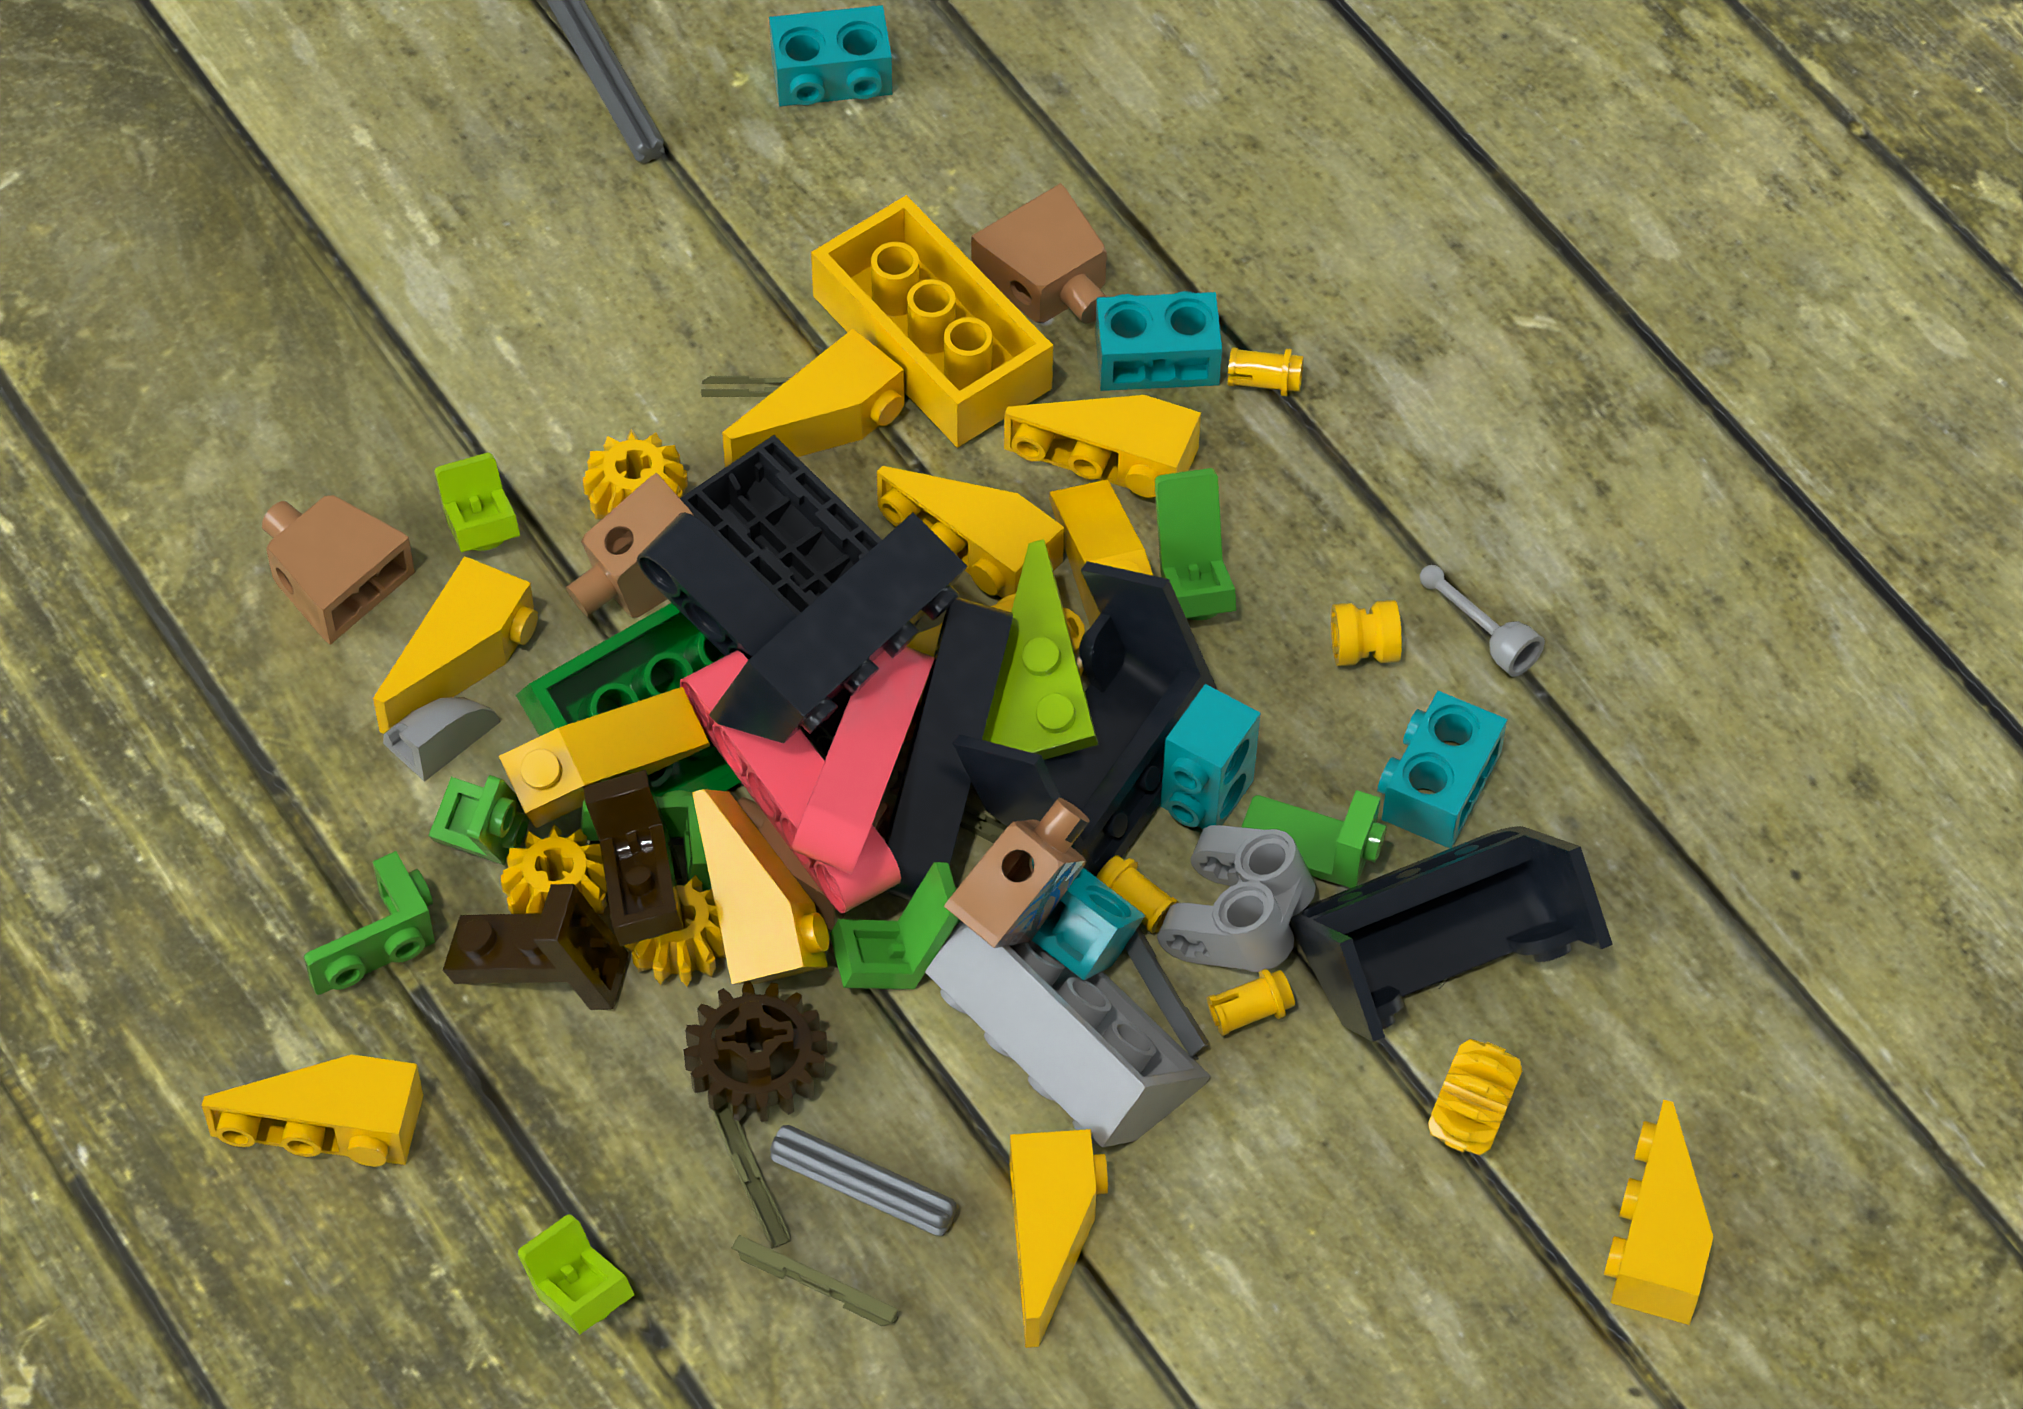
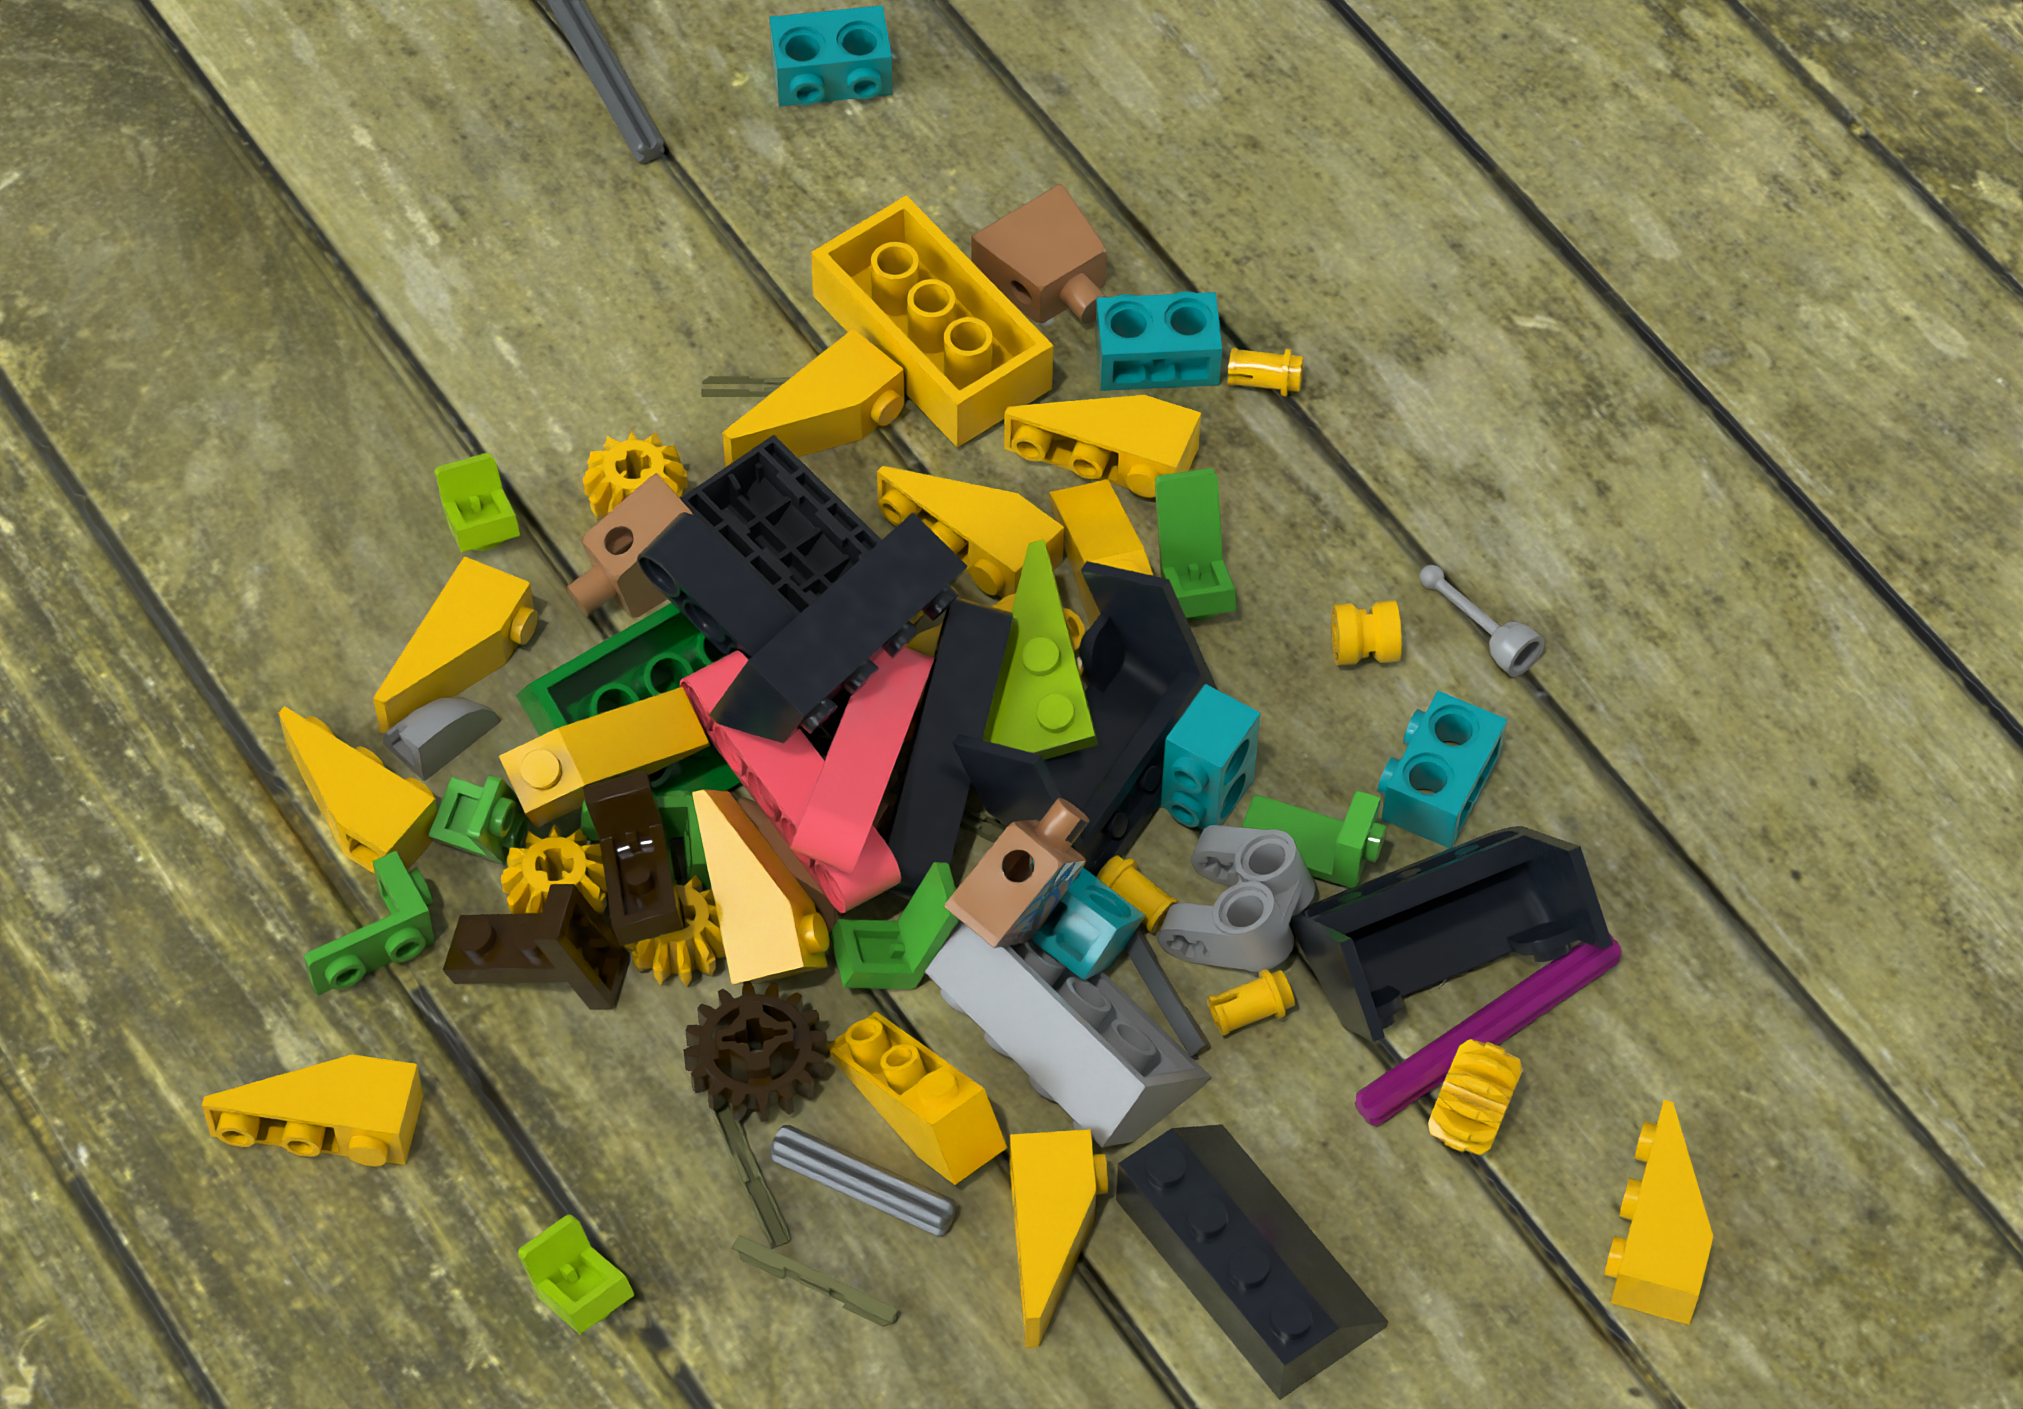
medium nougat torso [262,495,415,645] -> none
none -> yellow slope [278,706,438,874]
none -> yellow slope [827,1011,1007,1185]
none -> black slope [1116,1124,1388,1400]
none -> magenta axle [1354,933,1622,1126]

